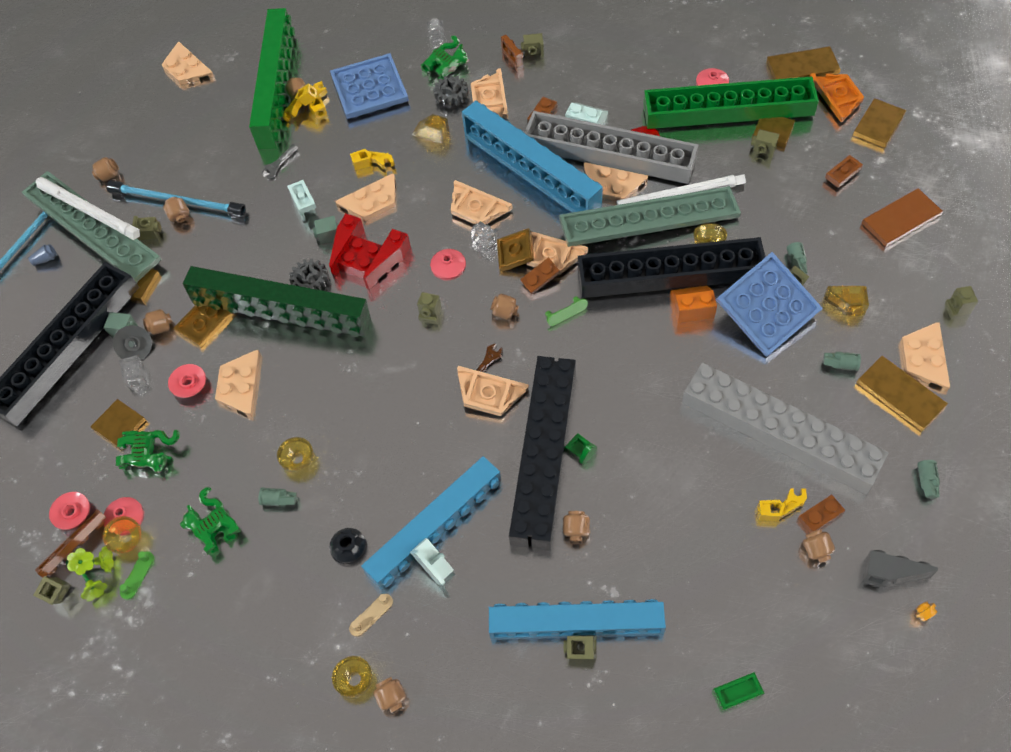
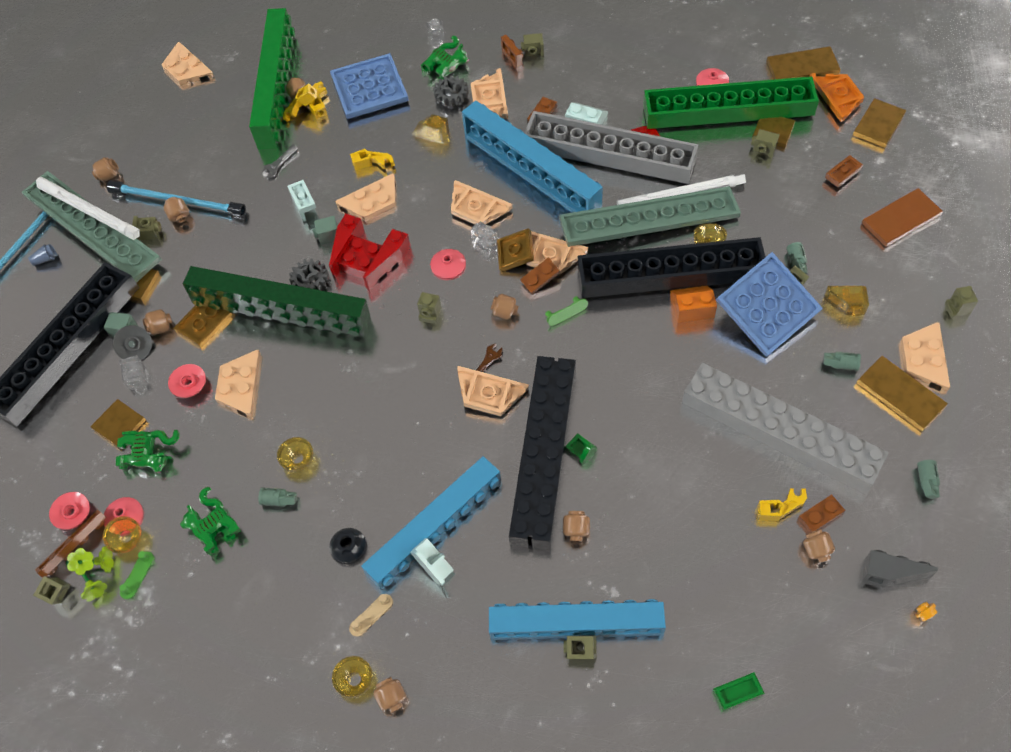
light nougat wing [584,162,648,201] -> none

